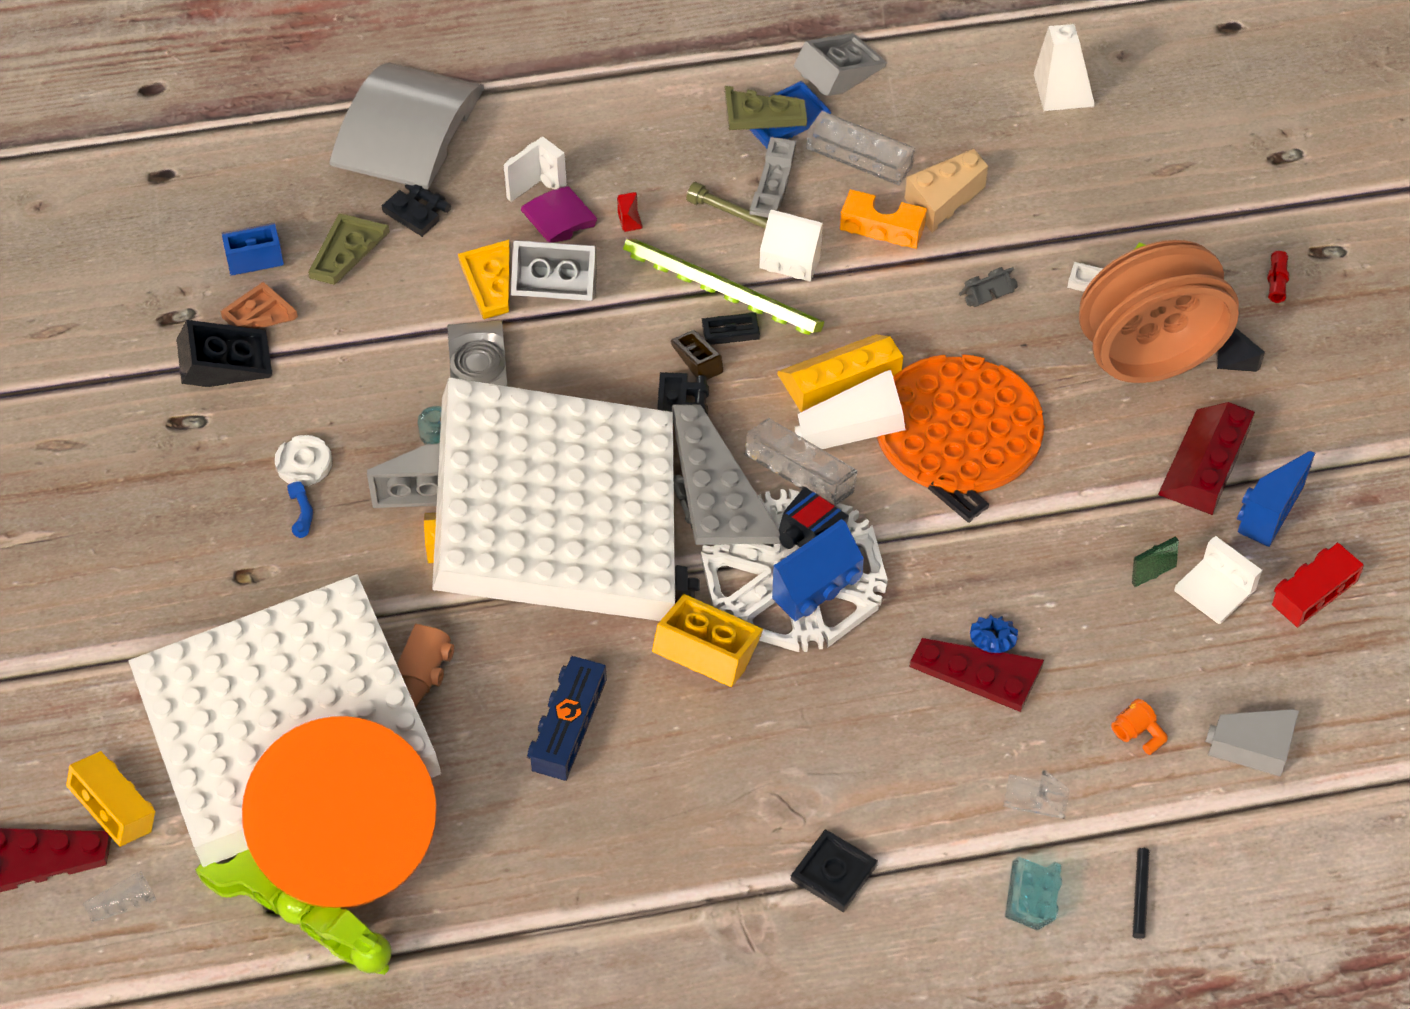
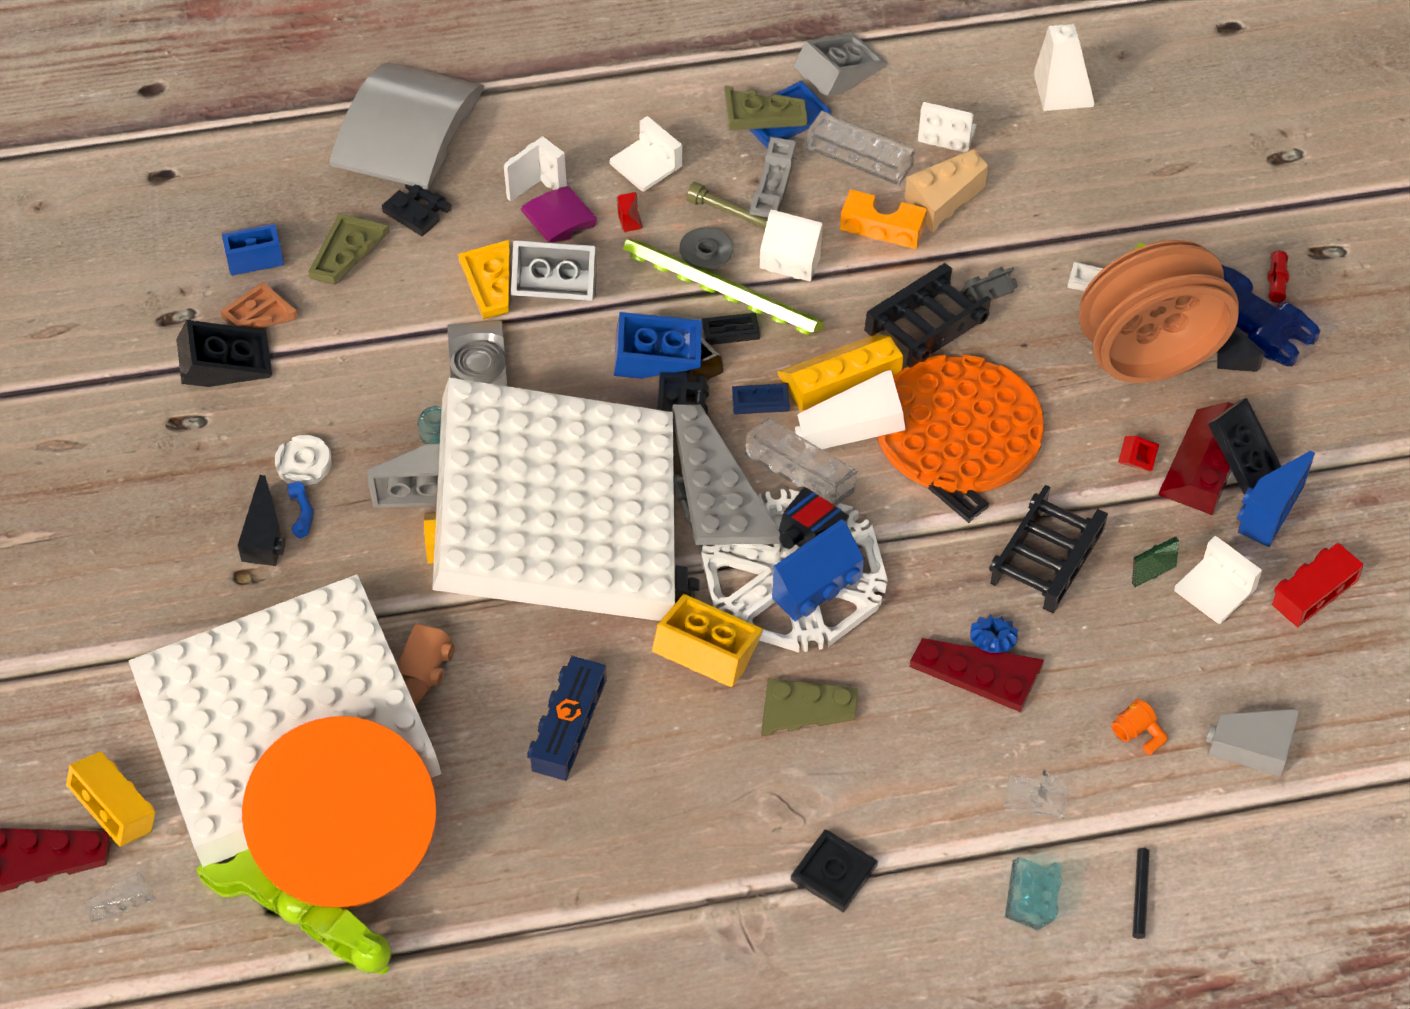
none -> black slope [237,475,285,566]
none -> white bracket [610,116,682,192]
none -> blue slope [614,312,702,379]
none -> dark grey dish [679,227,733,269]
none -> dark blue plate [732,383,790,414]
none -> olive wing [761,679,858,737]
none -> black fence [864,263,991,368]
none -> white bracket [918,102,977,152]
none -> black fence [989,485,1108,614]
none -> red slope [1118,436,1159,472]
none -> black tile [1208,398,1282,495]
none -> clear blue piece [1222,265,1321,367]

